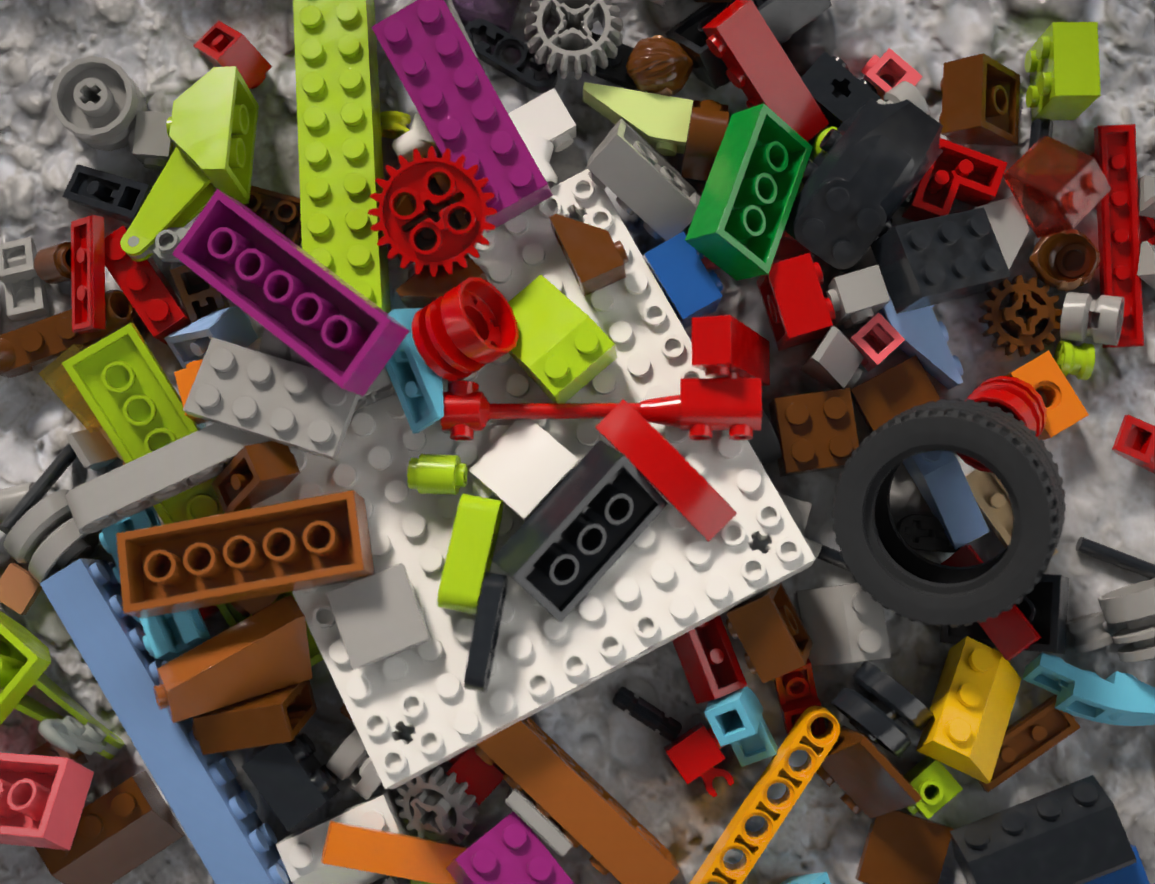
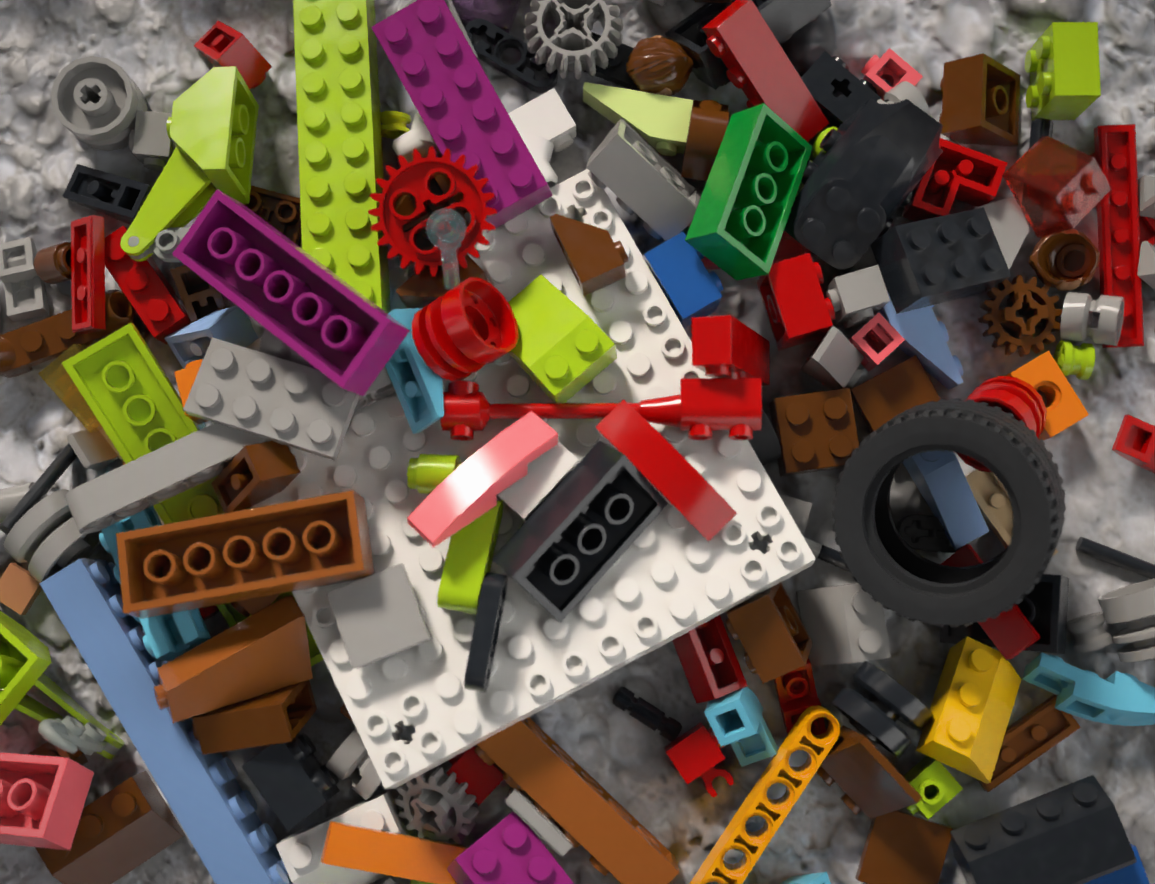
none -> coral slope [407,411,558,548]
none -> clear light blue plate [426,208,466,289]

